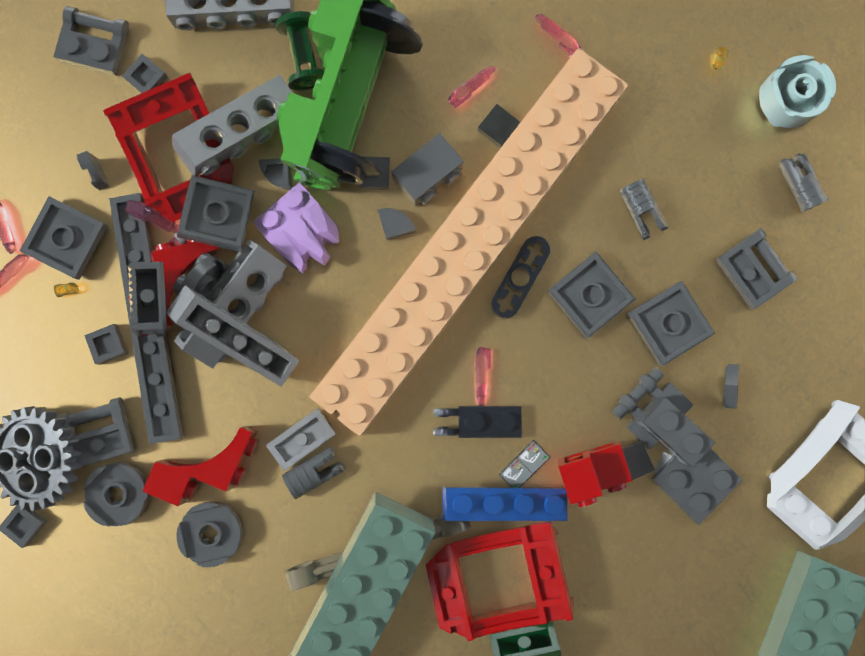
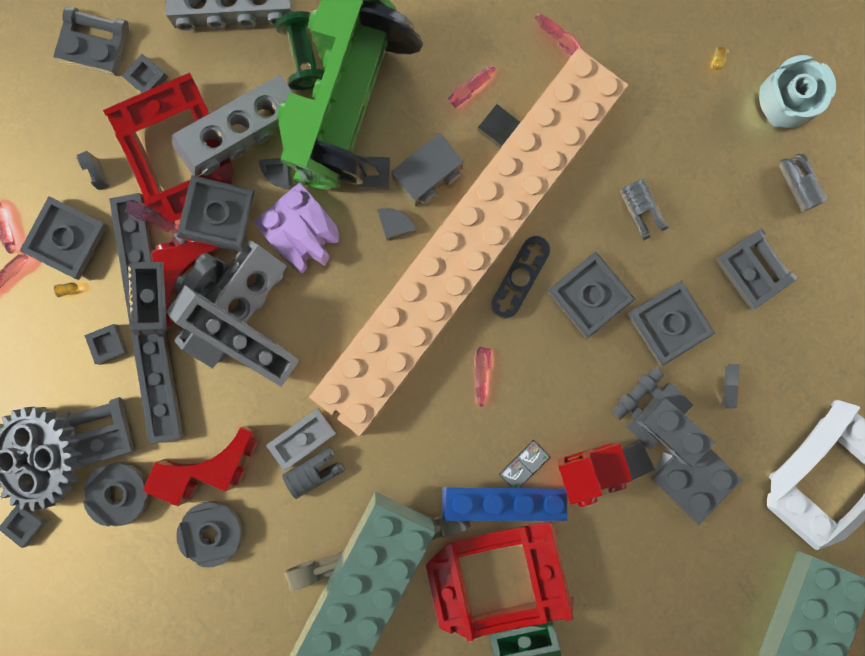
black hinge [434,406,522,438] -> none

